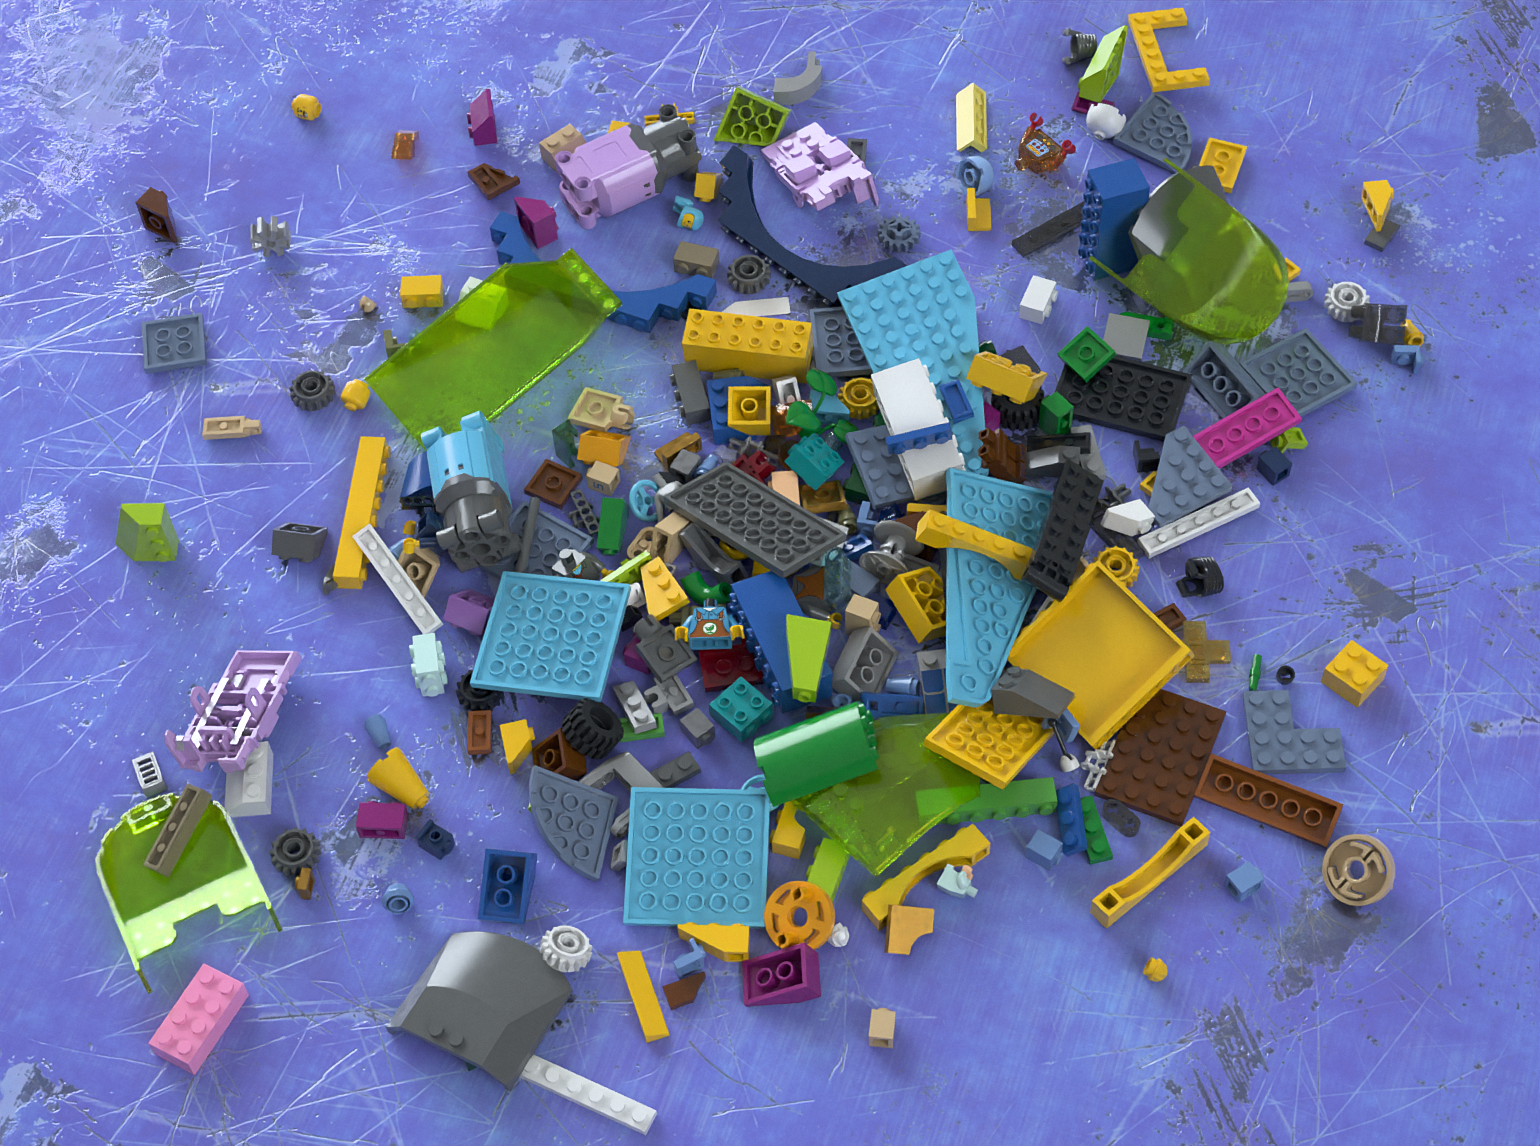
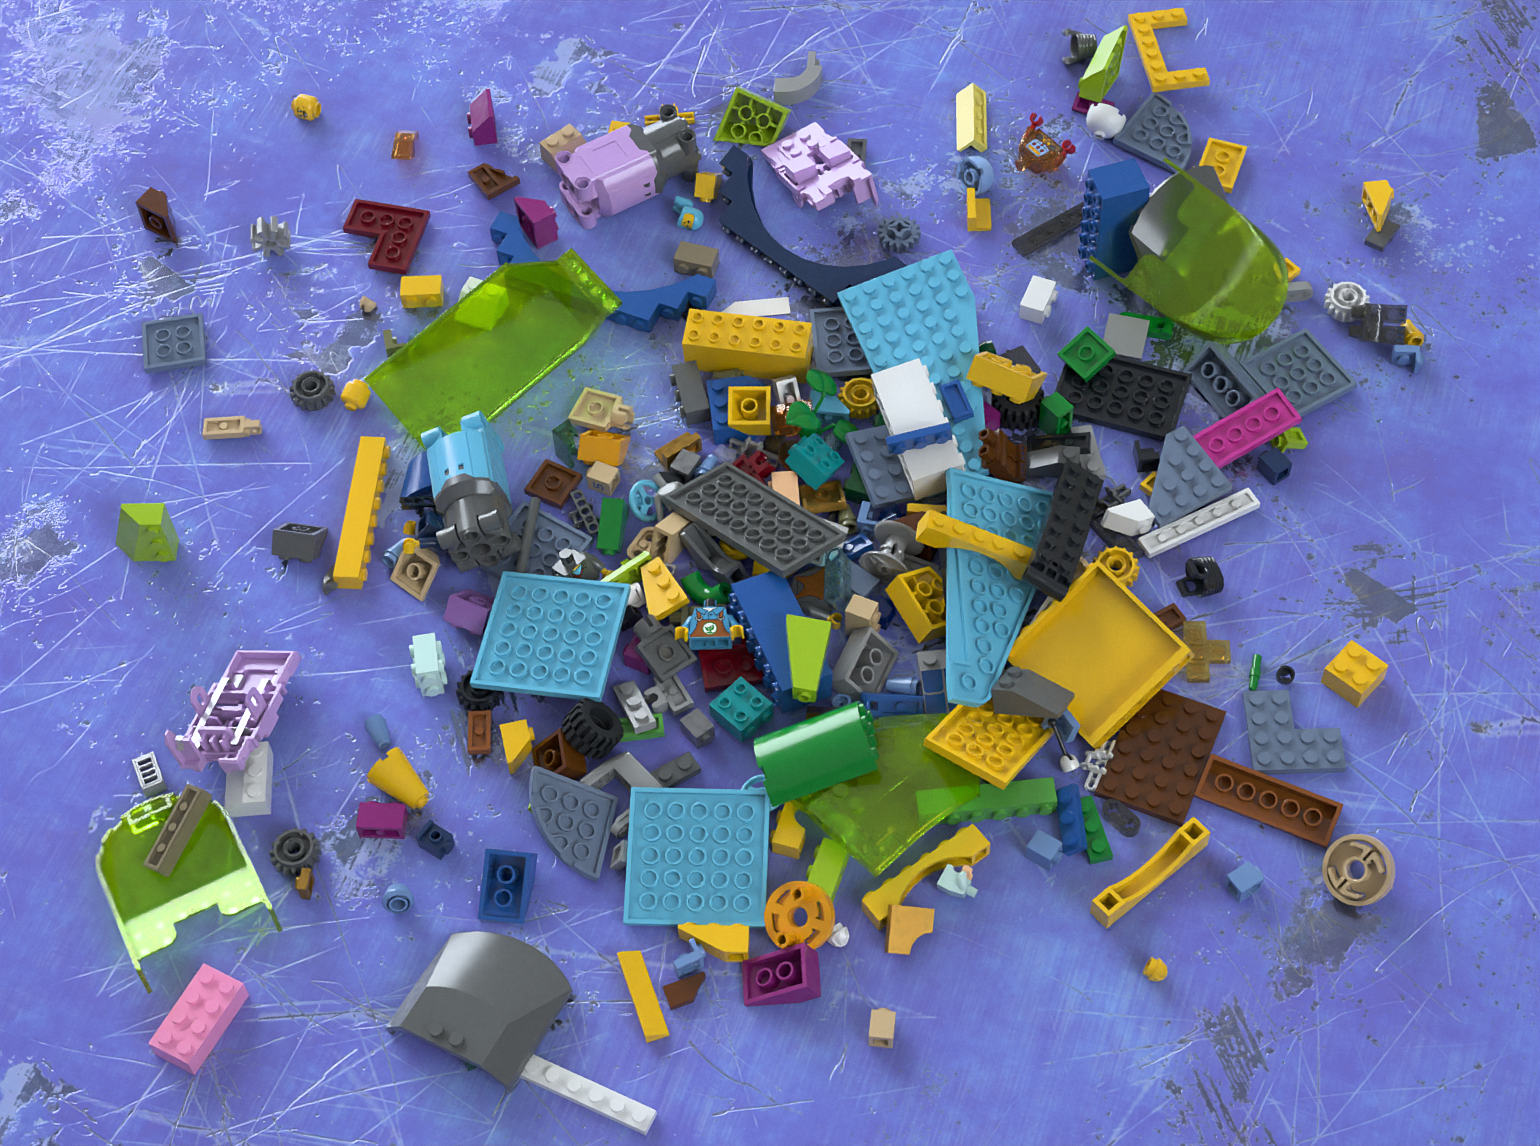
white plate [352,524,444,634] -> none
white gear [540,926,592,972] -> none
dark grey gear [727,255,771,295] -> none
none -> dark red plate [343,199,431,275]

